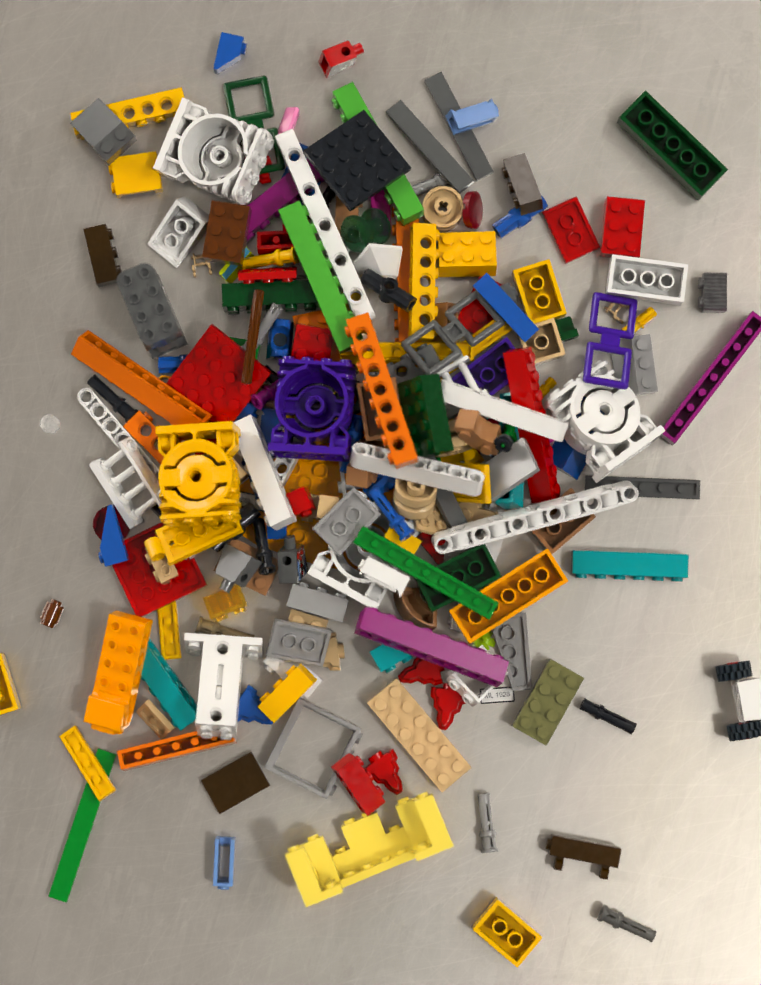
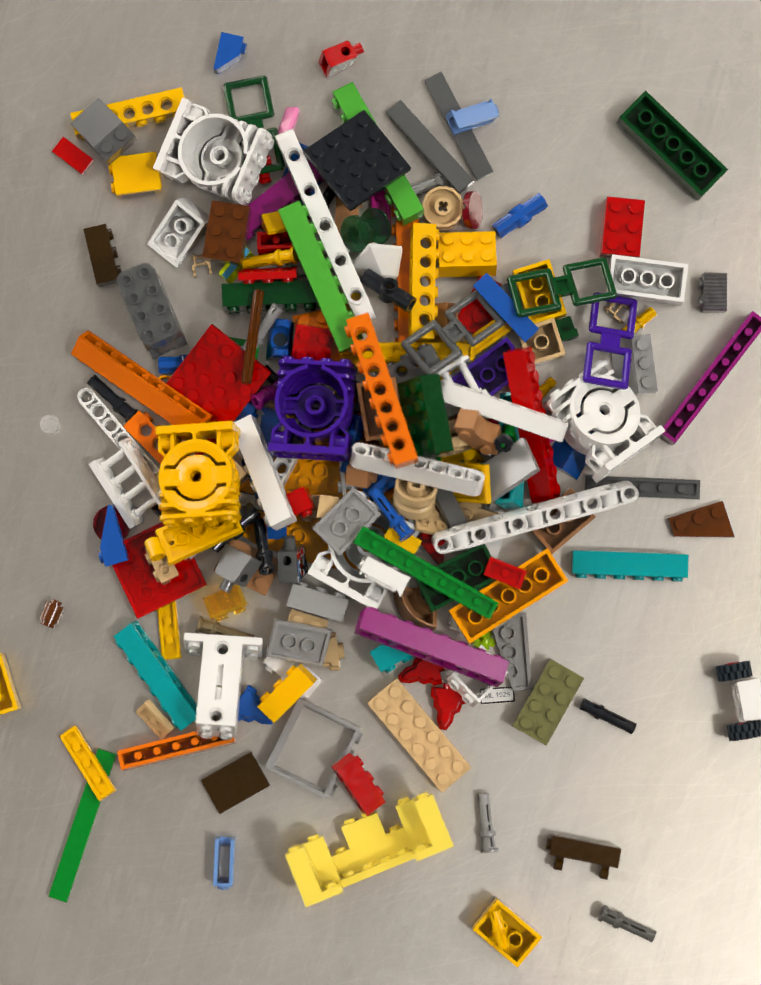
light orange brick [84,611,153,735] -> none
red rock [363,749,403,795] -> none
brick [501,153,543,216] -> none
red tile [542,196,601,264] -> none
none -> red tile [52,136,94,175]
none -> yellow slope [261,211,286,235]
none -> red plate [483,557,527,590]
none -> yellow axle [489,909,510,950]
none -> dark green bar [507,257,617,318]
none -> reddish brown wing [668,501,735,538]

